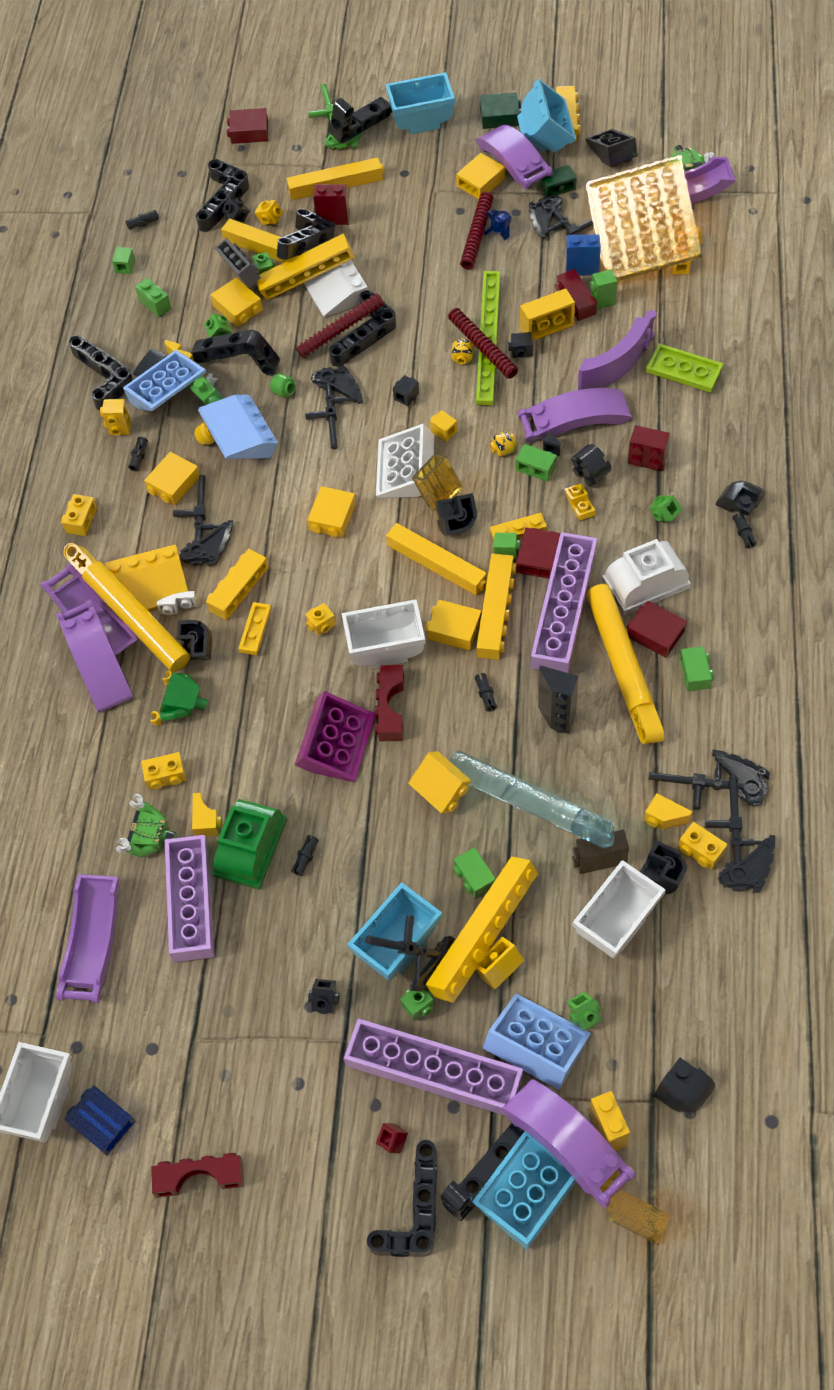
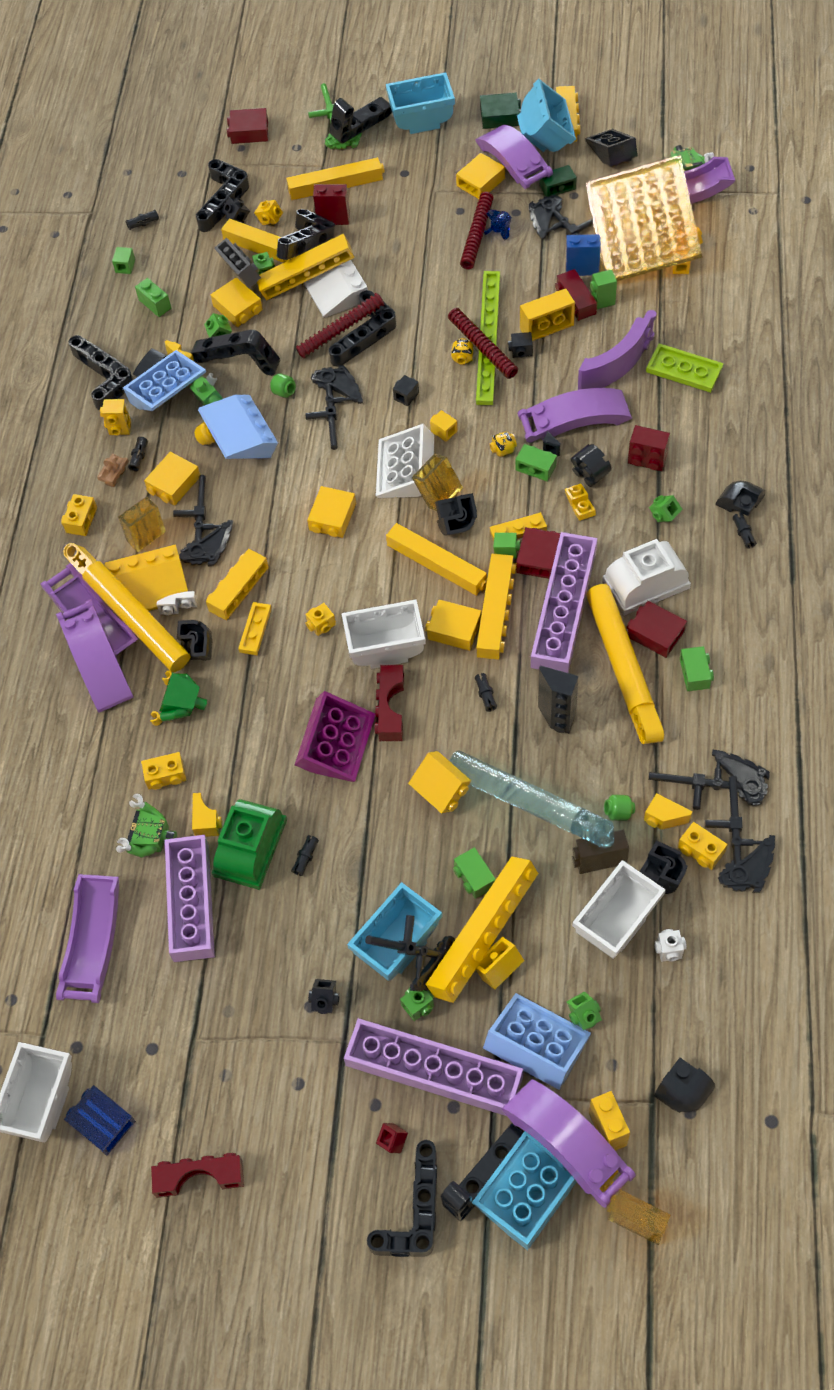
none -> medium nougat hips [97,453,129,487]
none -> clear yellow brick [118,496,166,552]
none -> bright green head [604,795,635,821]
none -> white brick [655,929,686,962]

